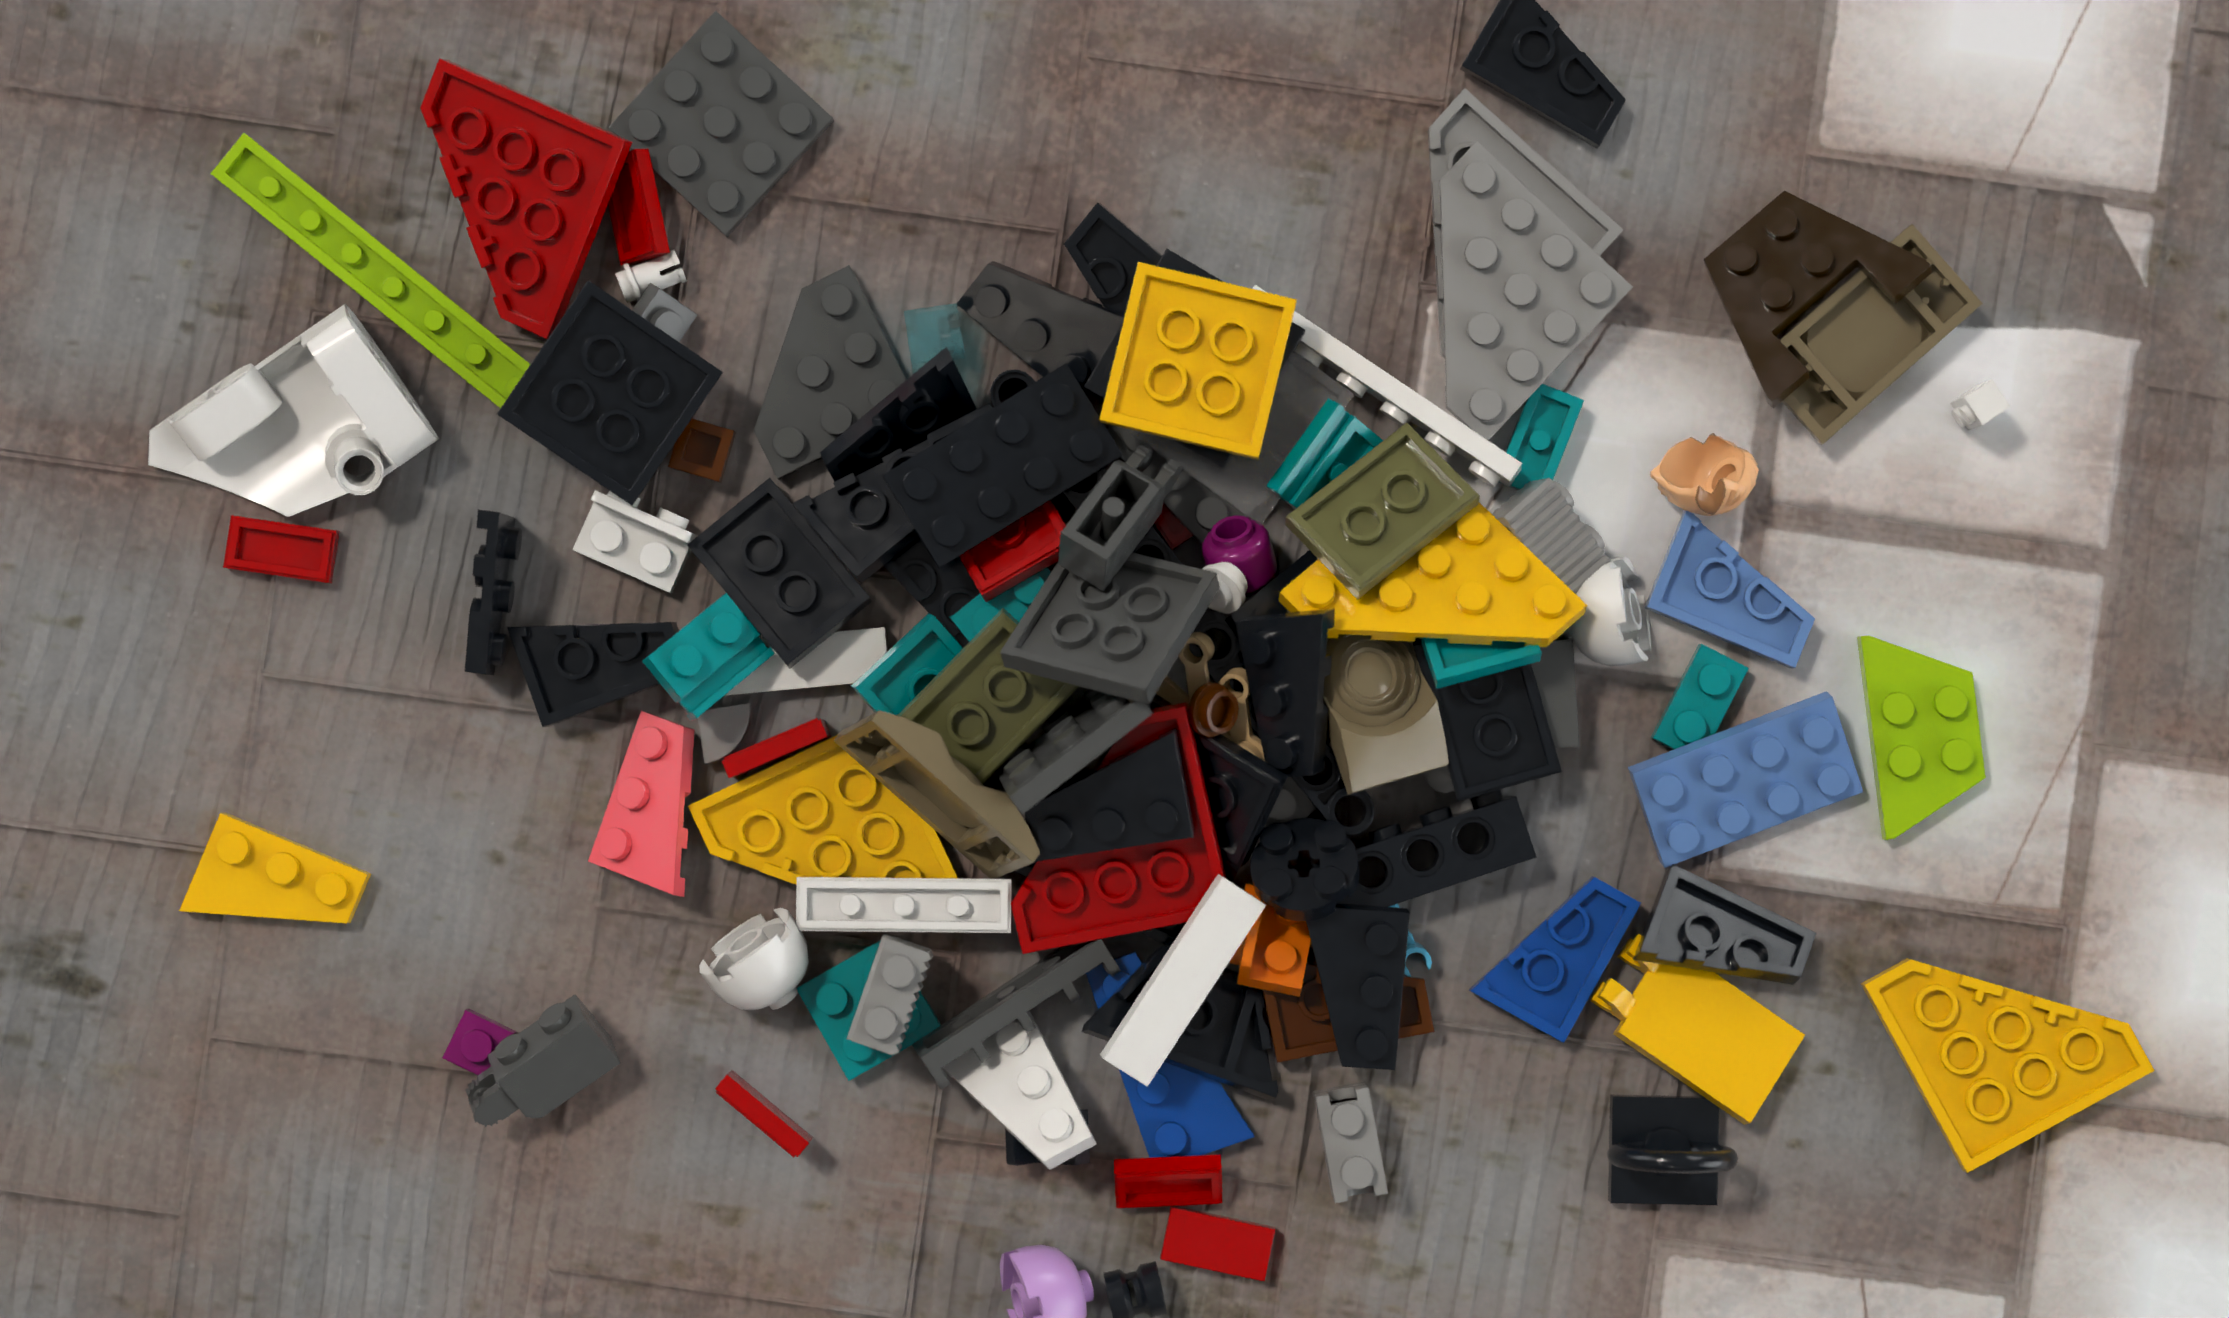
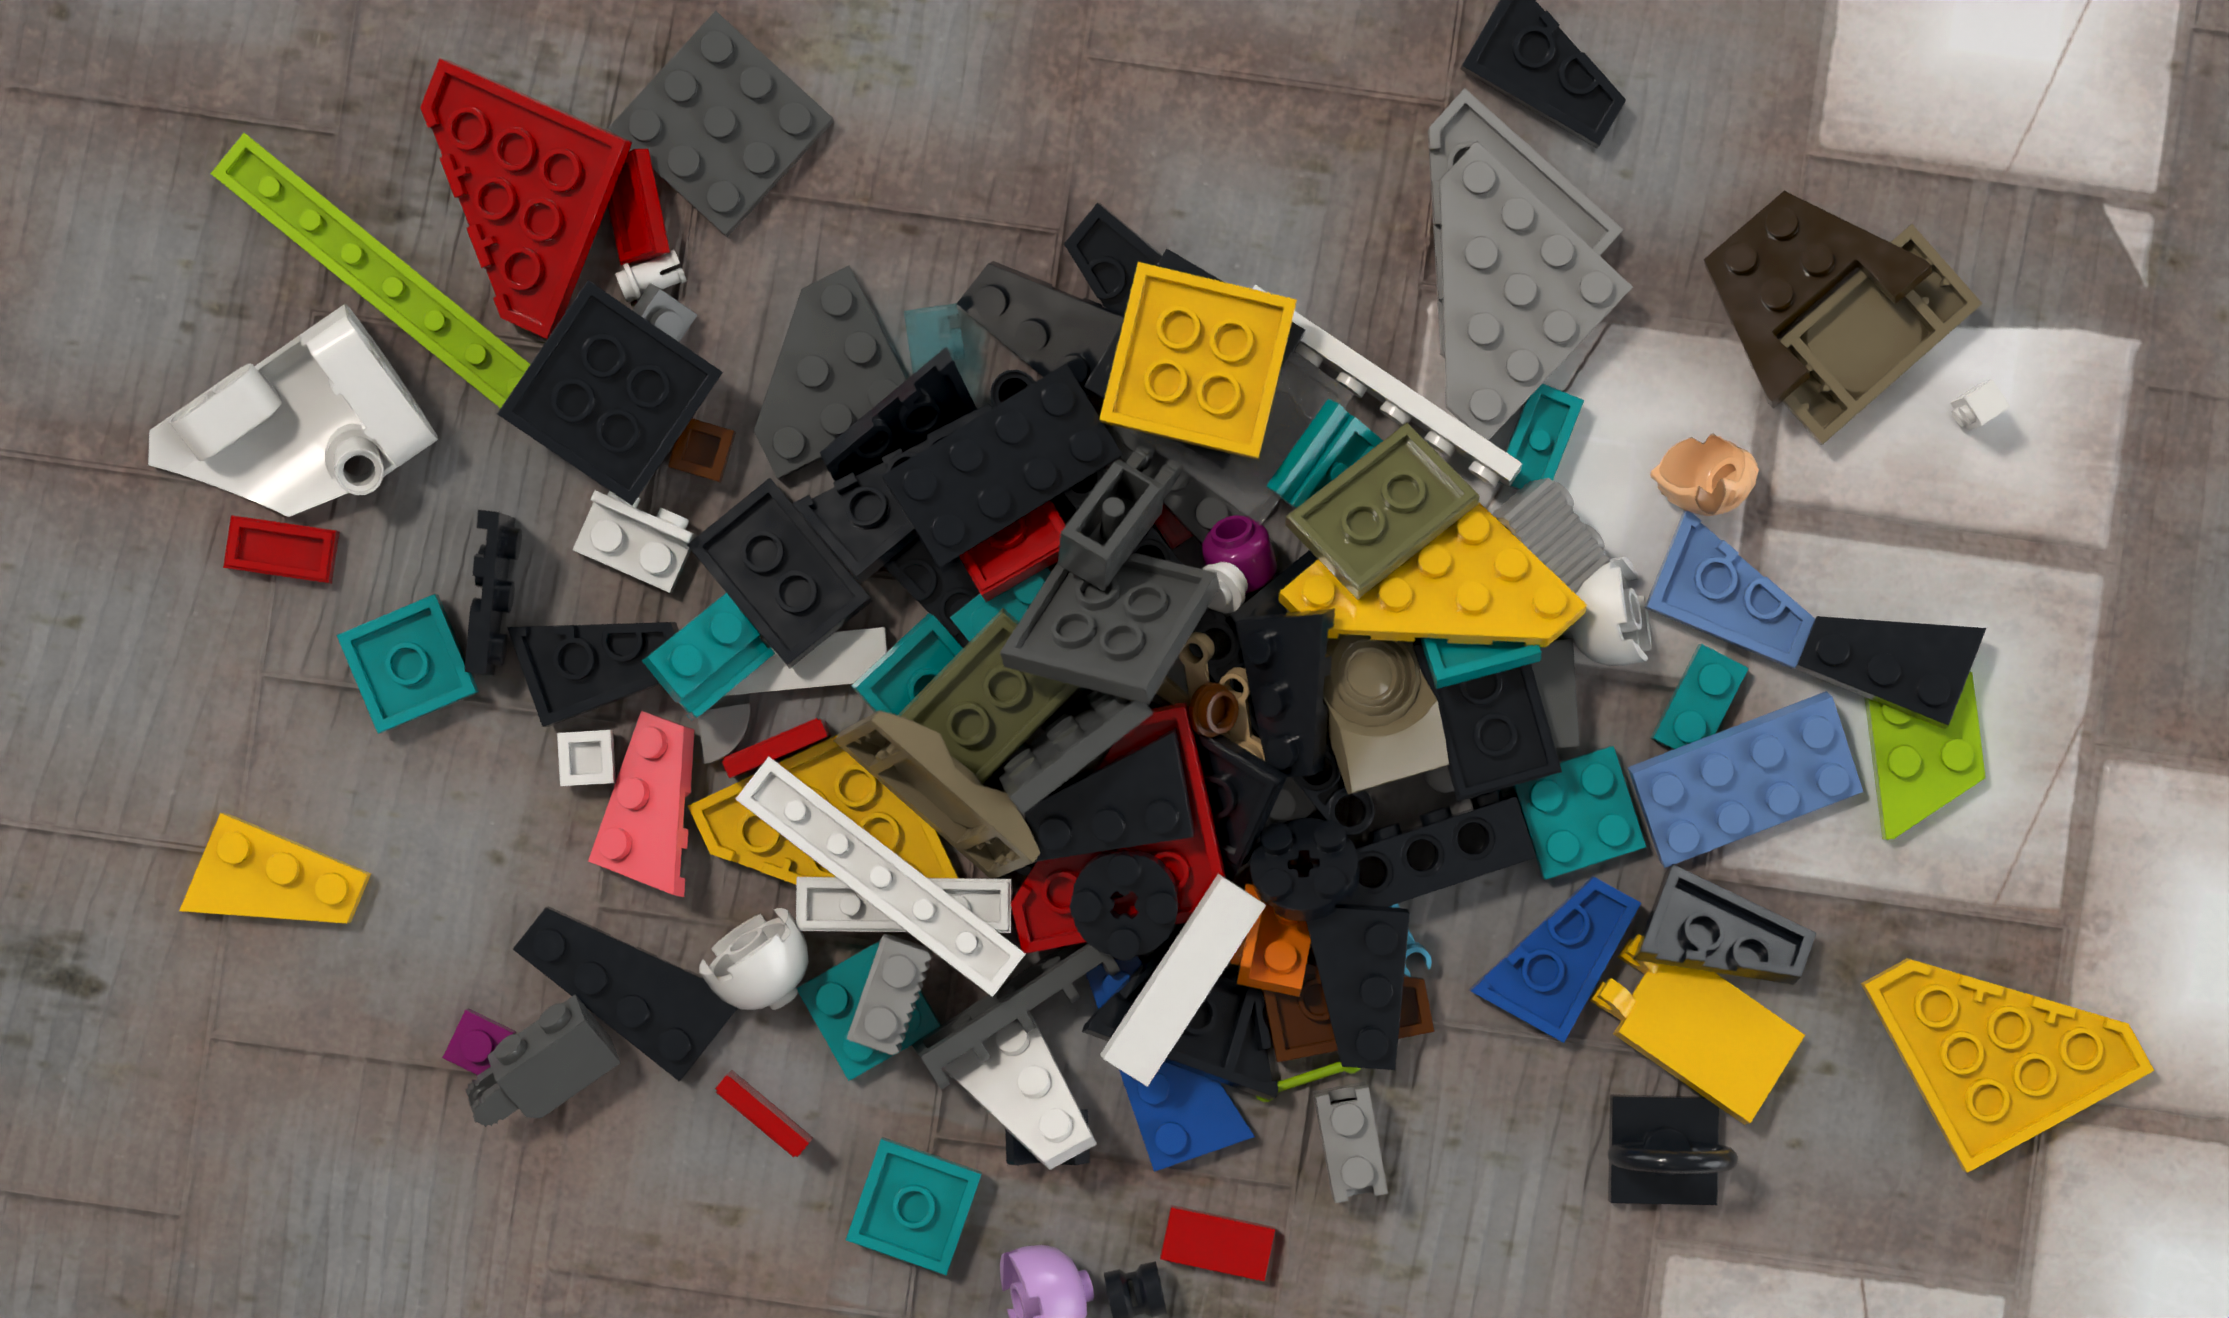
red tile [1114,1154,1222,1208] -> none
none -> teal plate [336,594,479,734]
none -> black wing [513,906,738,1081]
none -> white plate [557,730,616,786]
none -> white plate [736,757,1026,997]
none -> teal plate [846,1137,982,1275]
none -> black plate [1069,849,1179,961]
none -> lime hinge [1255,1062,1360,1102]
none -> teal plate [1513,746,1646,880]
none -> black wing [1795,616,1987,729]

